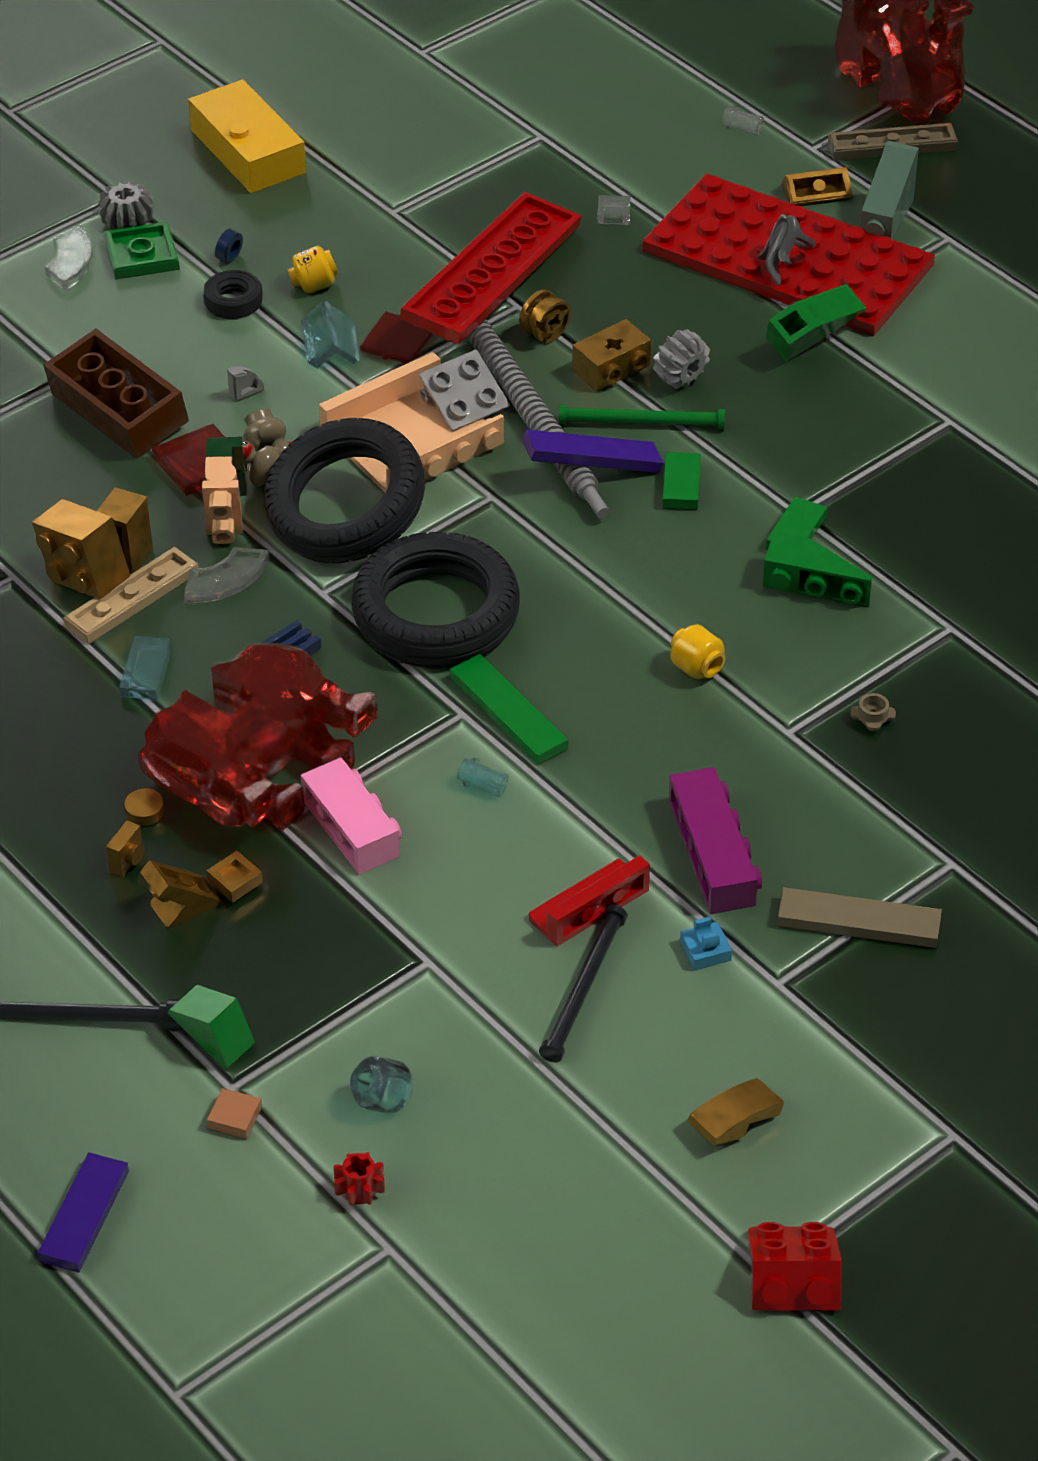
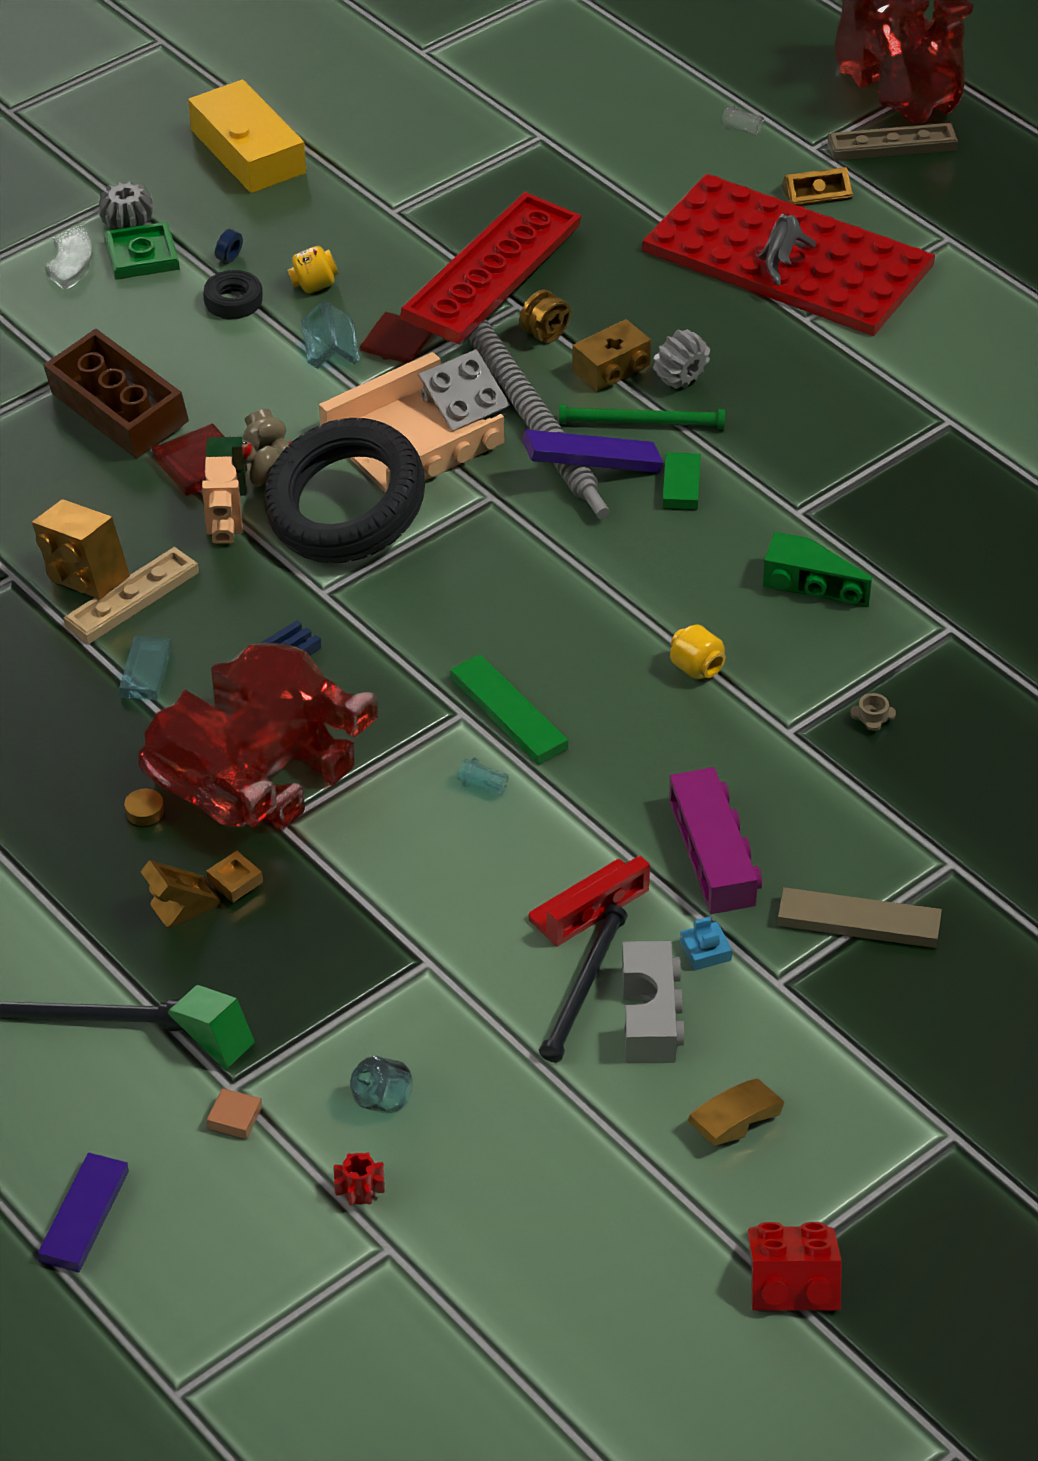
pearl gold brick [97,487,153,574] -> none
pearl gold plate [106,821,144,878] -> none
clear tile [184,547,269,603] -> none
light grey tile [227,366,265,401] -> none
bright pink brick [301,757,402,875] -> none
black tyre [351,532,520,668] -> none
clear tile [597,195,631,225] -> none
green slope [766,284,867,362] -> none
green tile [766,497,827,549] -> none
sand green slope [860,141,919,240] -> none
none -> light grey arch [622,941,684,1063]

